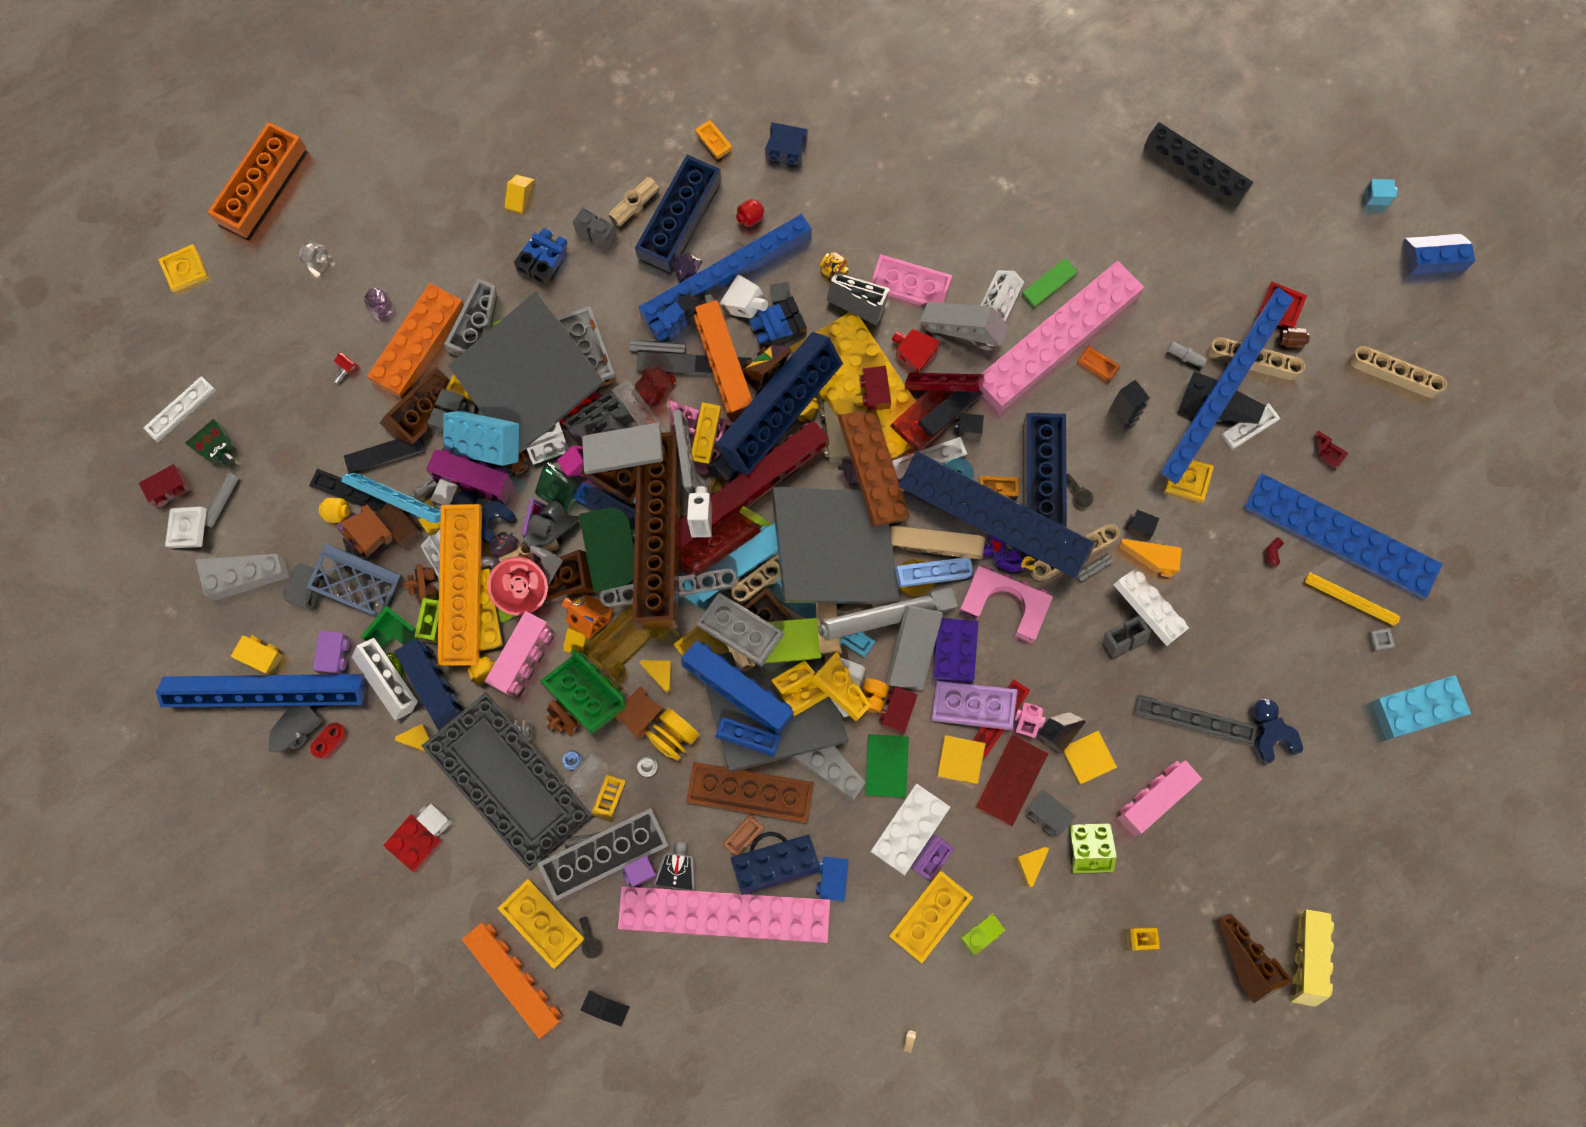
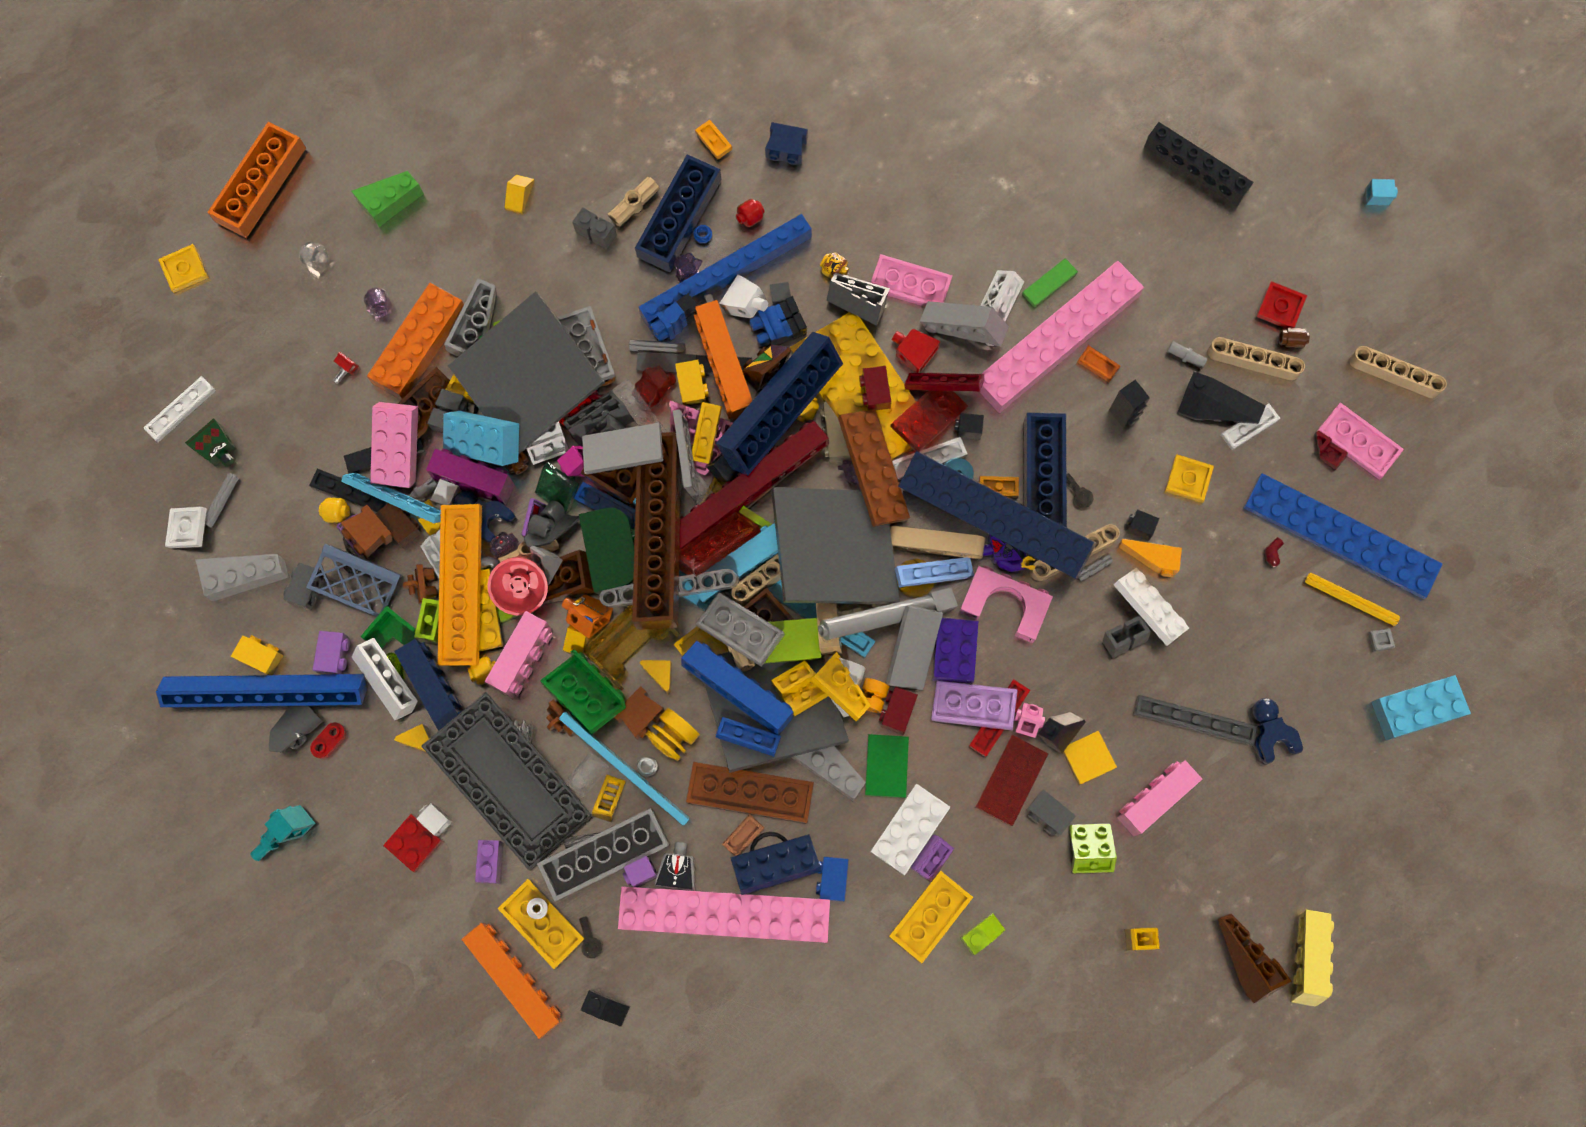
dark red brick [139,464,191,507] -> none
hips [514,228,568,287] -> none
light blue plate [562,750,582,770] -> none
white torso [687,486,712,537] -> none
tan tile [904,1030,917,1053] -> none
black tile [918,391,983,438] -> none
yellow tile [938,735,986,784] -> none
yellow slope [1016,847,1049,888] -> none
blue plate [1159,288,1294,484] -> none
blue slope [1404,234,1475,275] -> none
none -> teal brick [250,805,315,861]
none -> bright green wedge [351,171,424,227]
none -> bright pink brick [371,402,418,488]
none -> medium lavender brick [475,840,503,884]
none -> white plate [527,898,548,919]
none -> medium azure tile [559,712,690,825]
none -> yellow brick [675,360,709,406]
none -> blue plate [694,225,712,244]
none -> bright pink tile [1317,403,1404,480]

